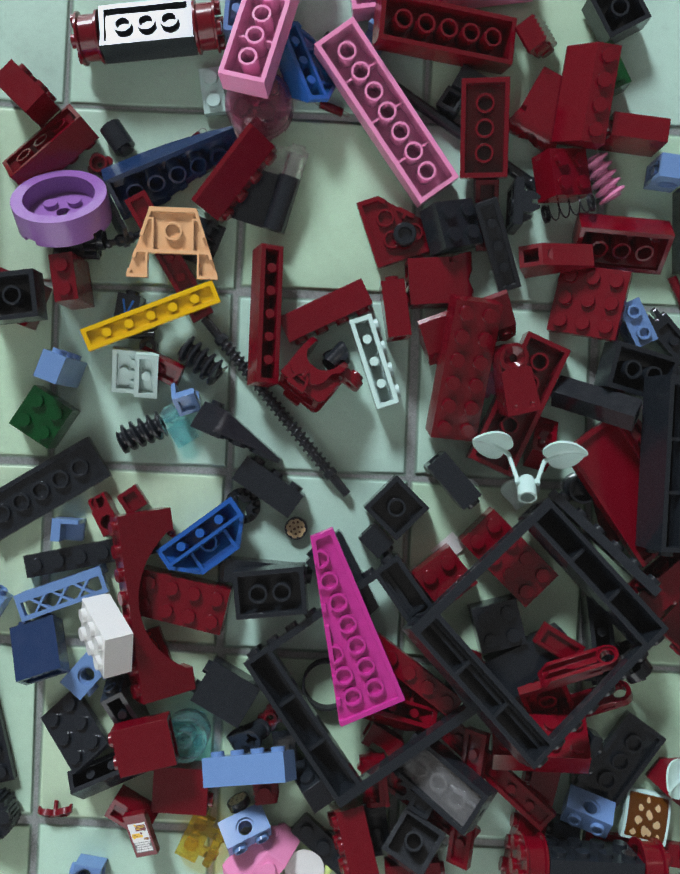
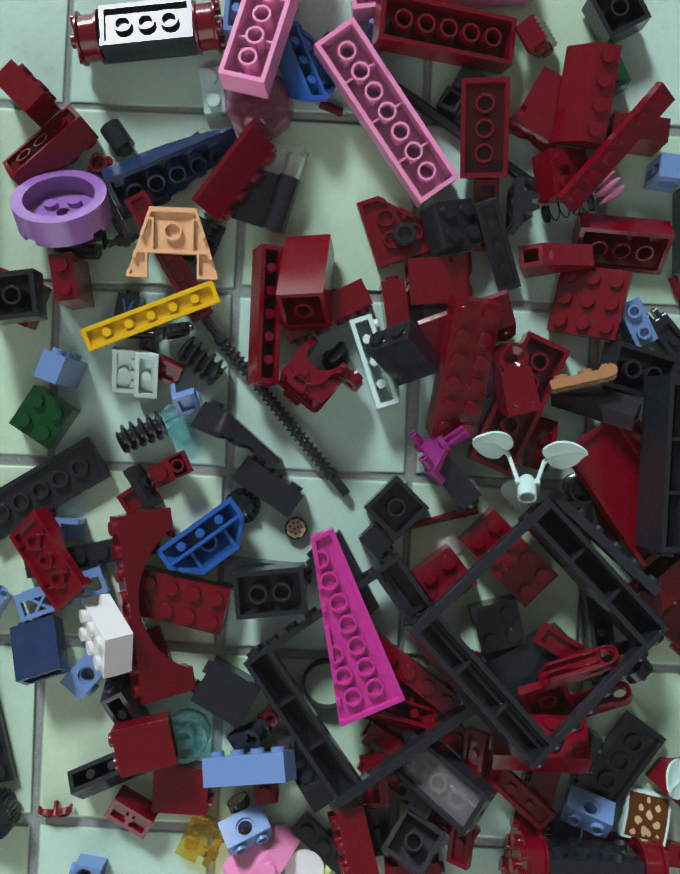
black plate [41,691,109,774] -> none
dark red leg [88,491,120,537] -> none
tile [122,808,160,858] -> none
none -> dark red piece [9,507,92,612]
none -> black plate [123,463,164,510]
none -> dark red slope [146,450,194,489]
none -> black gear [157,322,194,340]
none -> dark red slope [276,234,334,329]
none -> black brick [367,320,440,386]
none -> magenta axle [408,425,470,485]
none -> dark red bar [409,505,479,529]
none -> medium nougat hinge [550,363,618,394]
none -> dark red plate [557,81,675,213]

